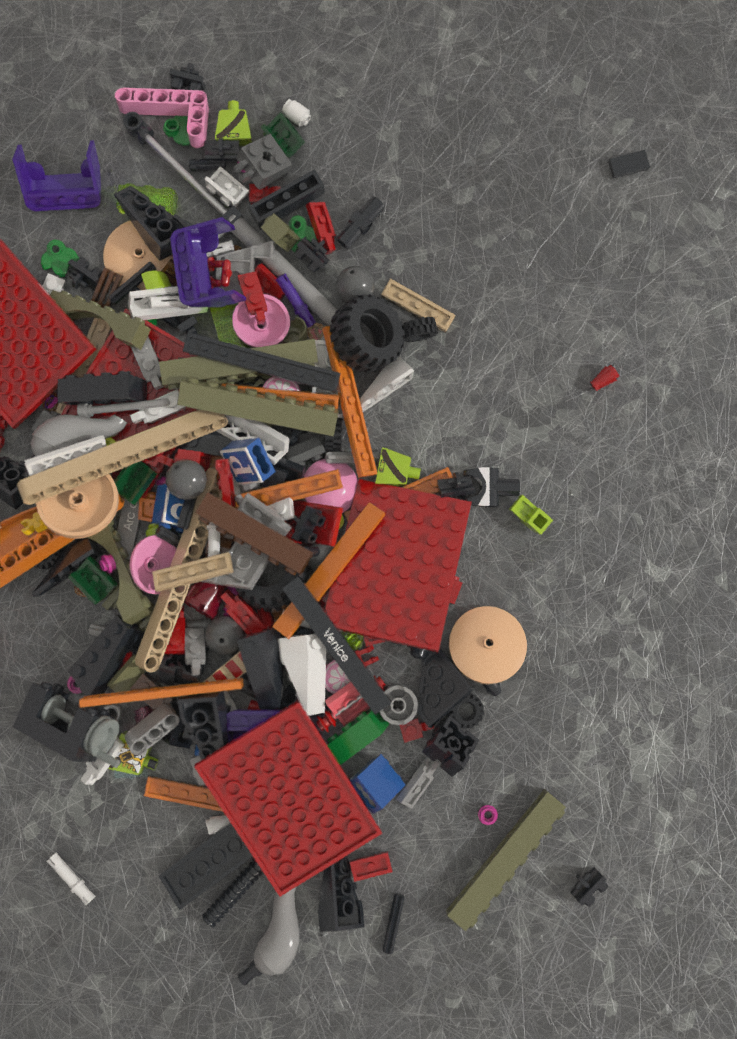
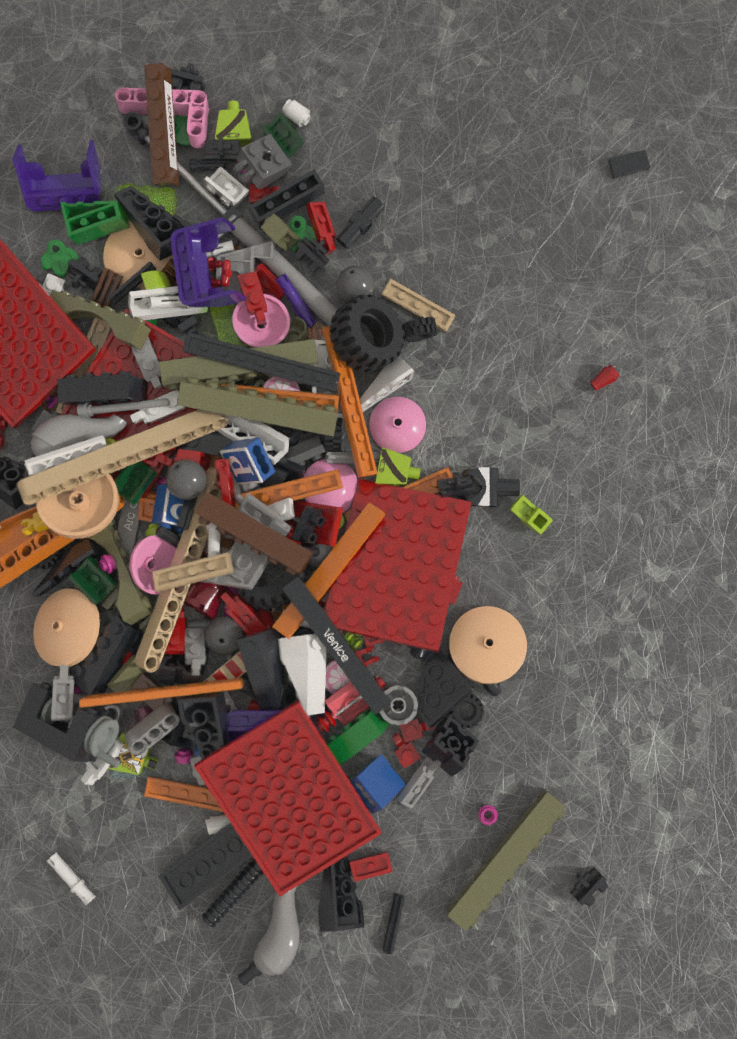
none -> light nougat dish [33,588,100,667]
none -> light grey hinge [51,665,74,721]
none -> green wedge [60,201,130,245]
none -> reddish brown brick [144,63,179,188]
none -> dark pink plate [174,748,194,764]
none -> bright pink dish [369,397,426,453]
none -> red plate [392,732,421,769]

